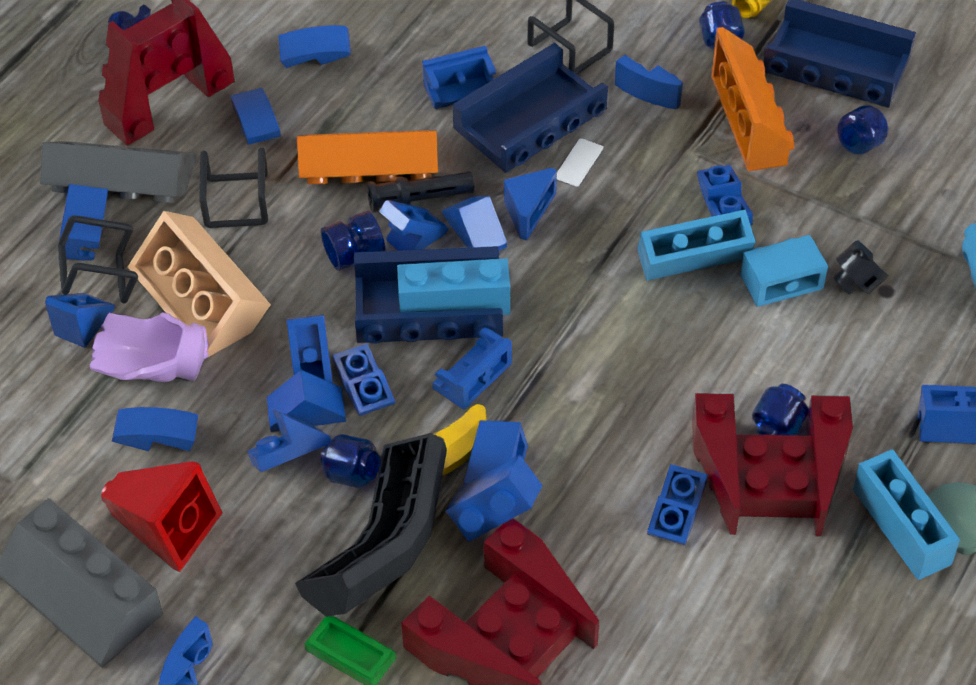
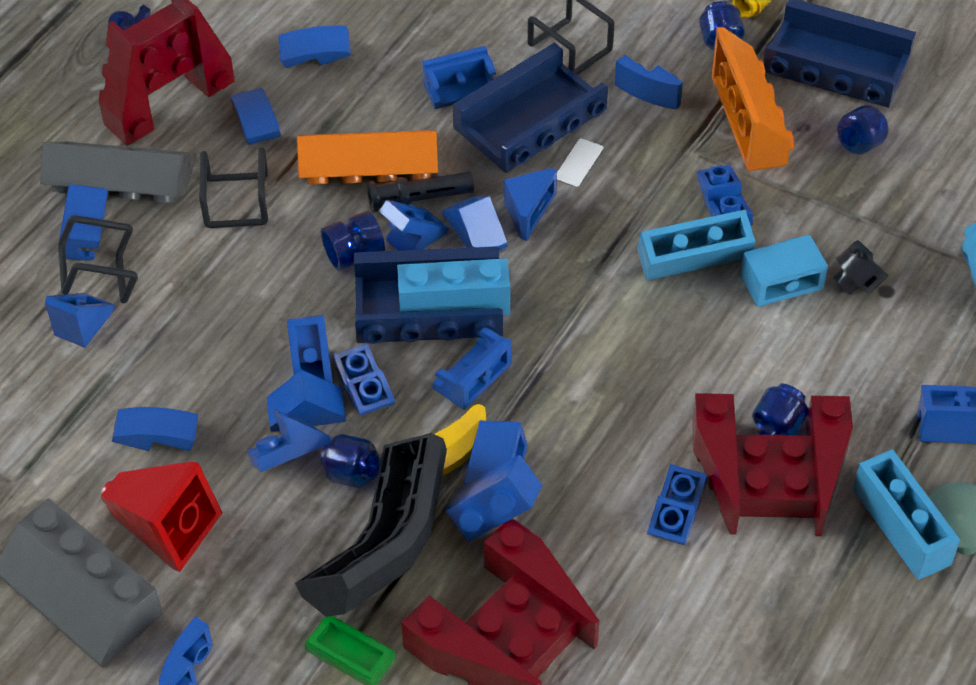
lavender hair [90,312,208,382] -> none
light nougat slope [128,211,271,358] -> none

